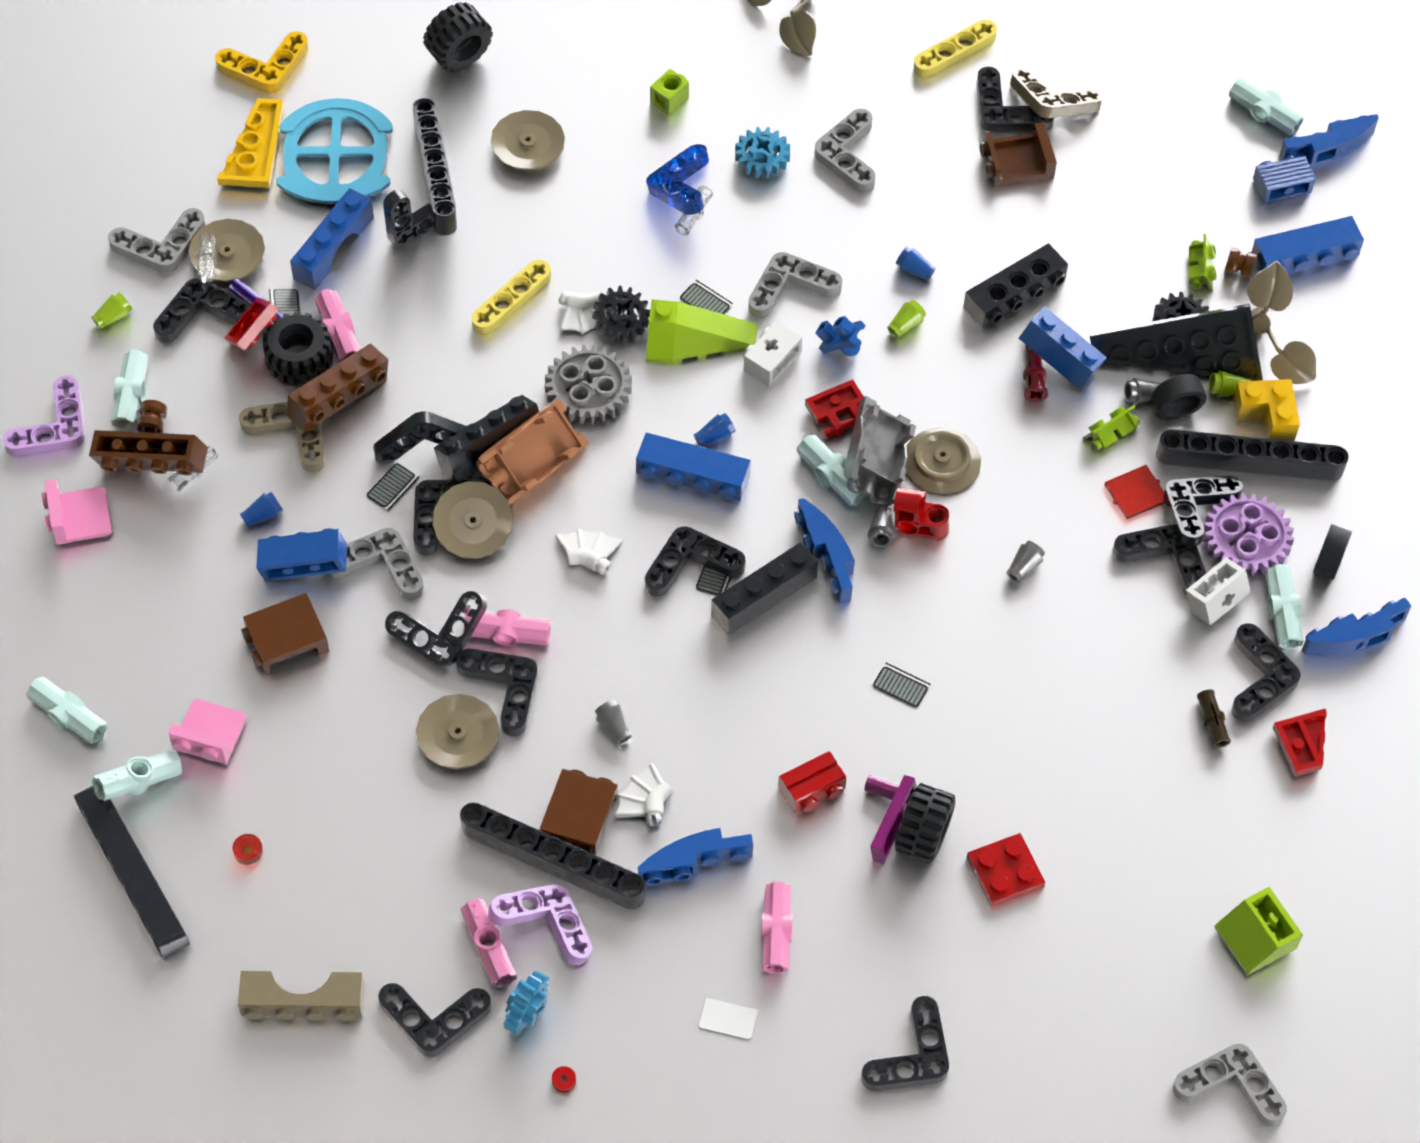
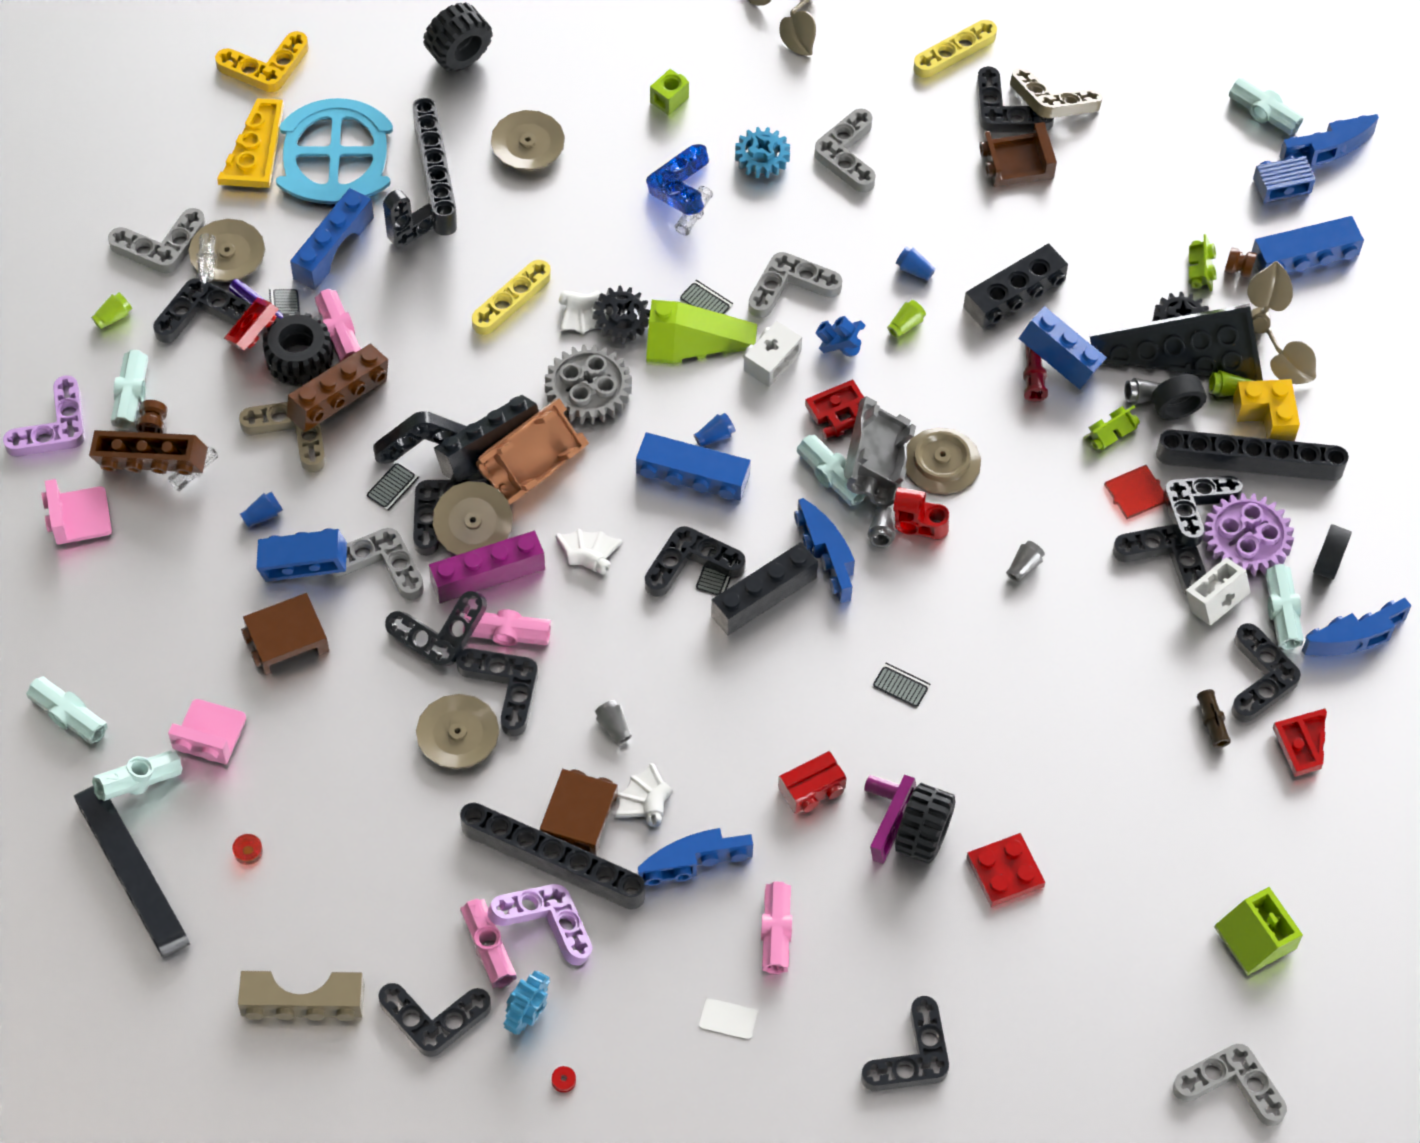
none -> magenta brick [429,530,545,604]

